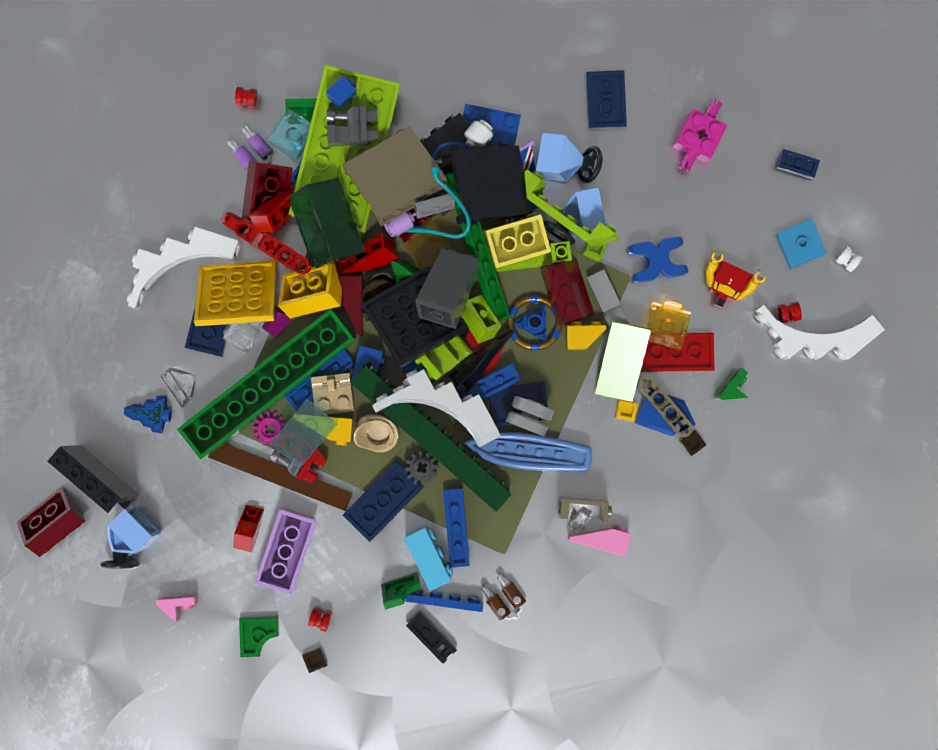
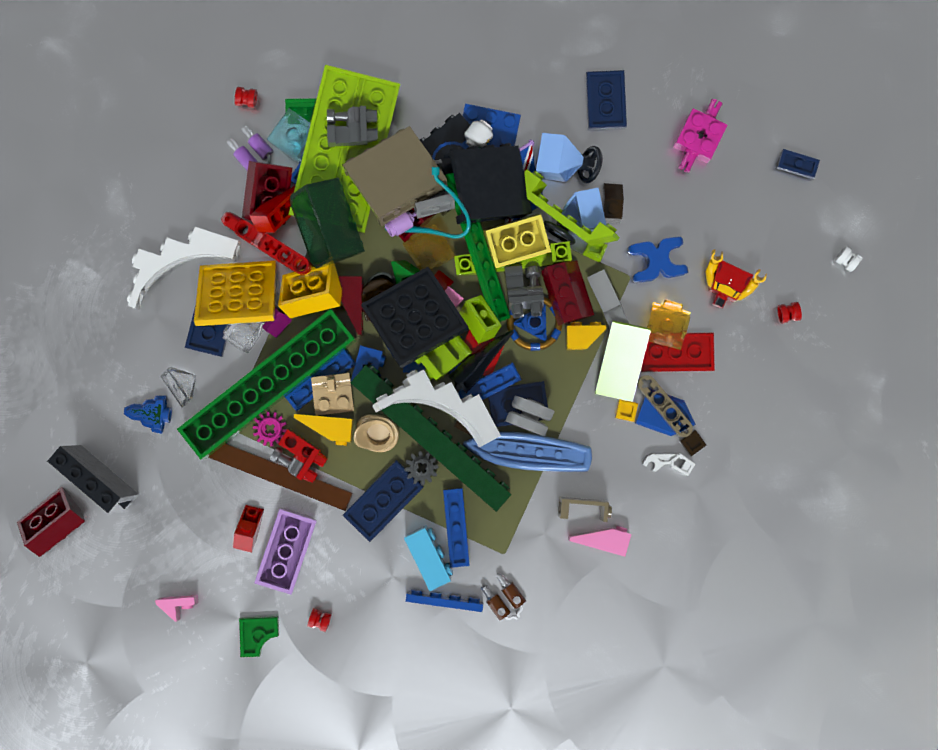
light blue piece [100,507,161,569] -> none
clear light blue tile [270,399,337,469] -> none
dark brown tile [302,647,328,673] -> none
blue brick [326,76,356,110] -> none
red slope [336,233,399,276] -> none
green tile [381,573,421,610] -> none
black plate [406,612,457,664] -> none
dark grey slope [415,248,480,329] -> none
clear piece [568,506,592,531] -> none
green slope [715,368,748,401] -> none
white arch [754,305,885,360] -> none
dark azure plate [776,219,827,269] -> none
none -> dark grey hips [505,266,544,318]
none -> dark brown slope [602,183,624,223]
none -> white piece [642,453,695,476]

